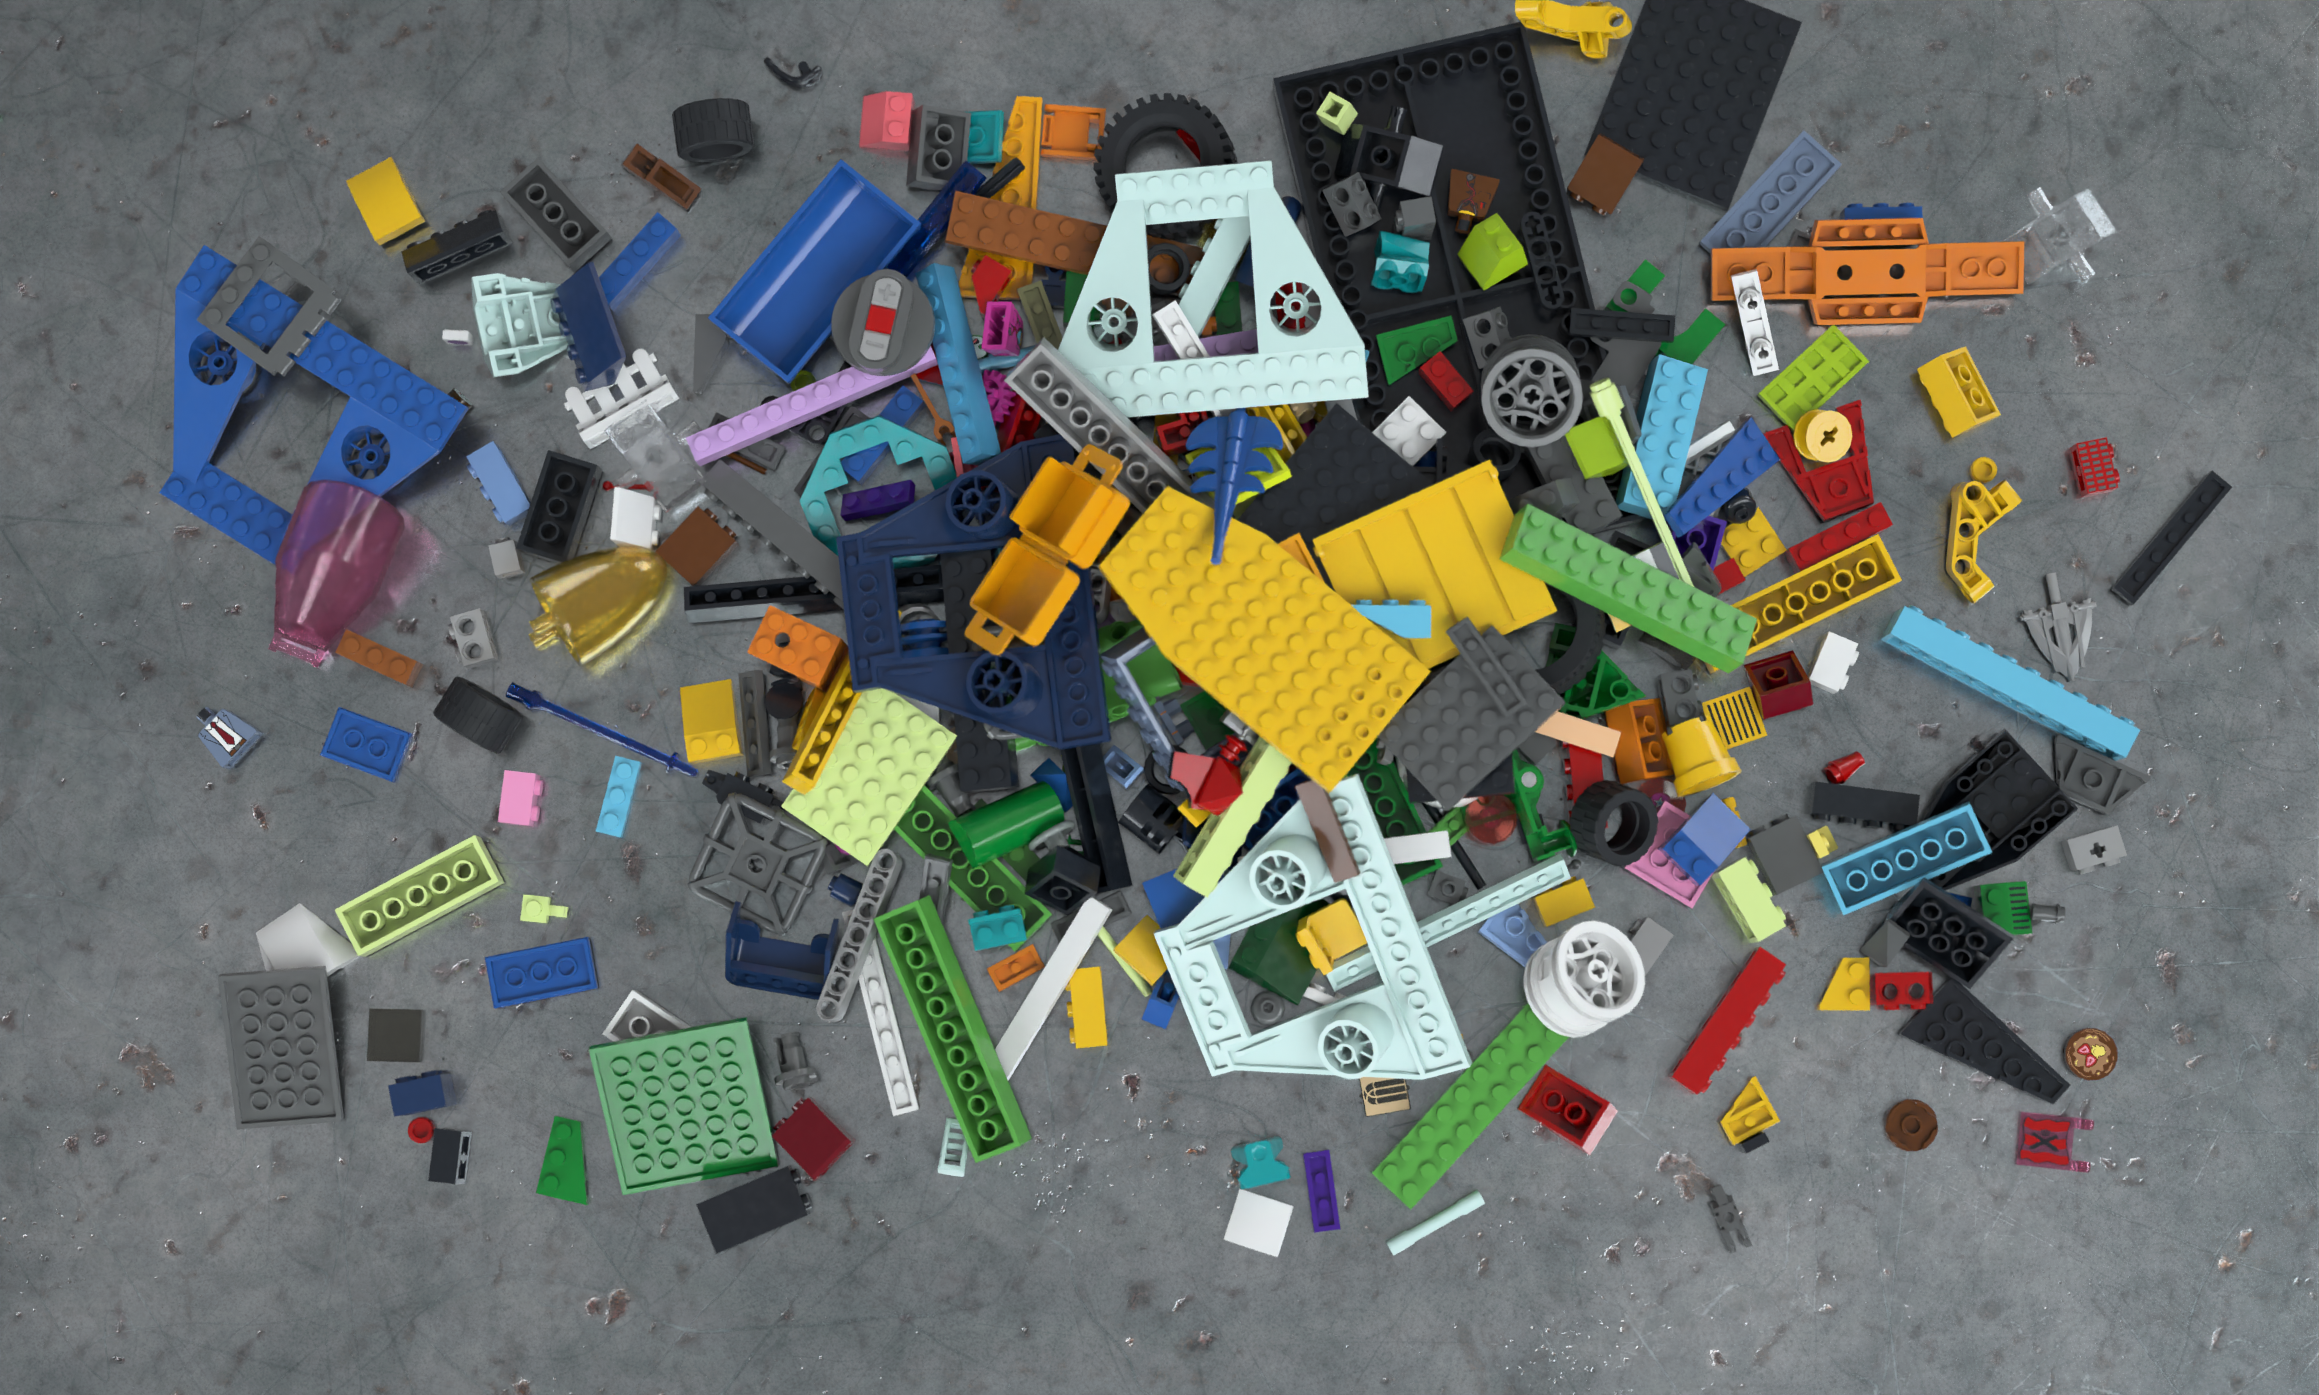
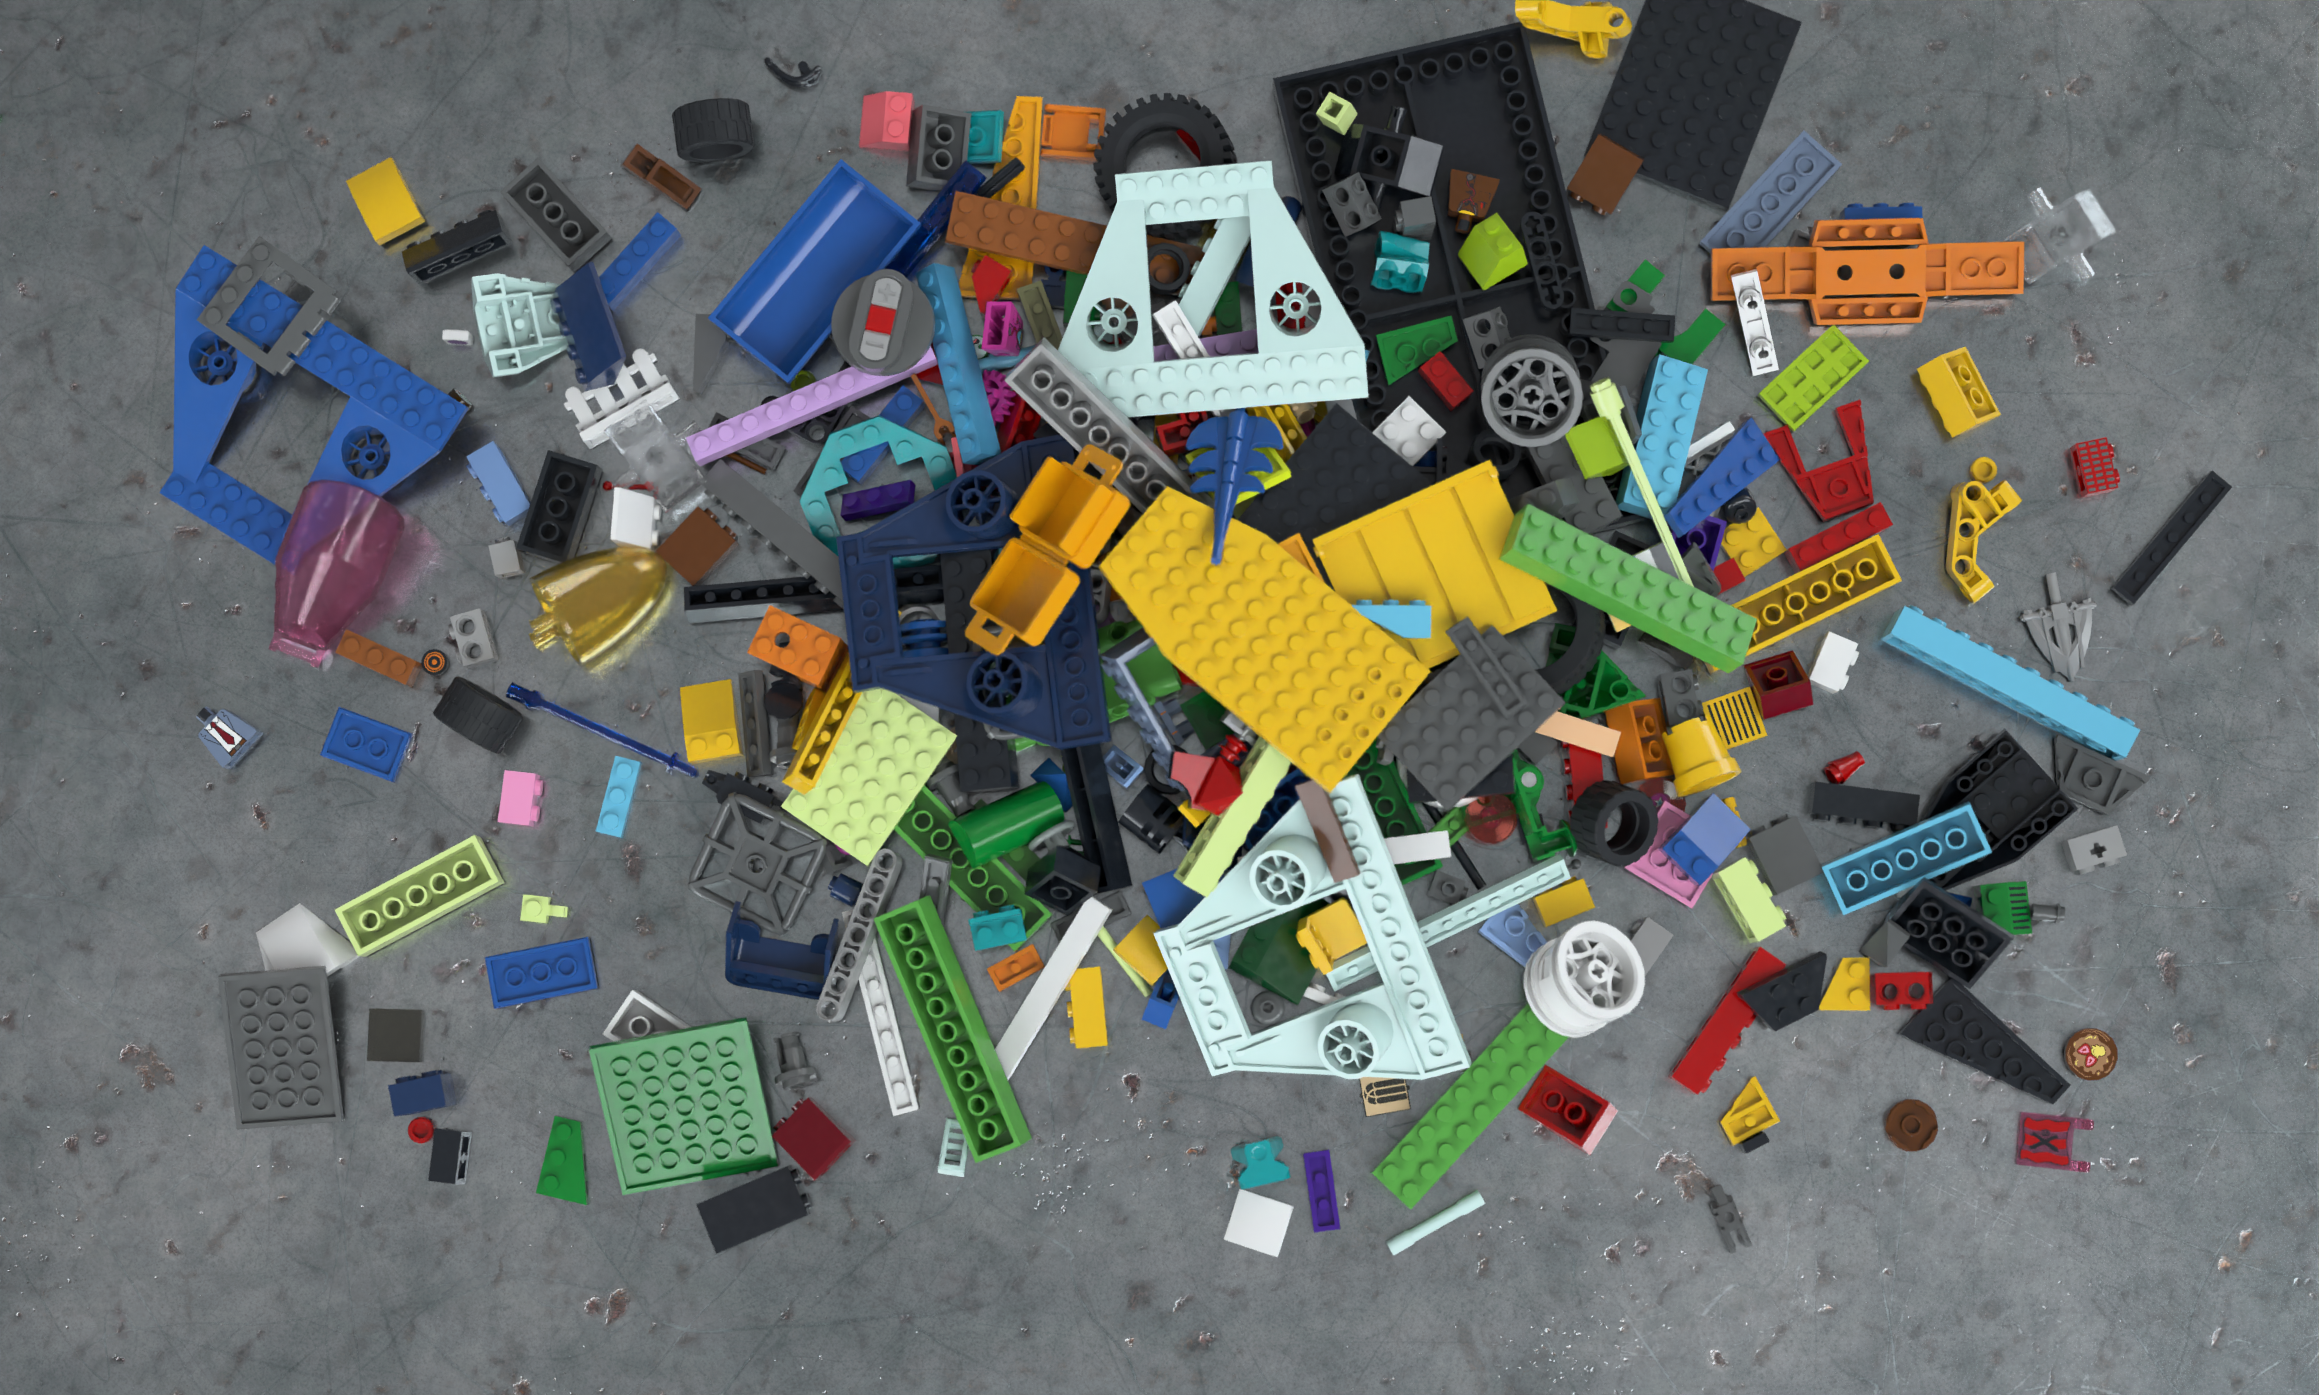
yellow piece [1793,409,1852,463] -> none
light yellow bracket [1806,826,1838,859] -> none
none -> black tile [421,649,449,676]
none -> black wing [1737,951,1827,1032]

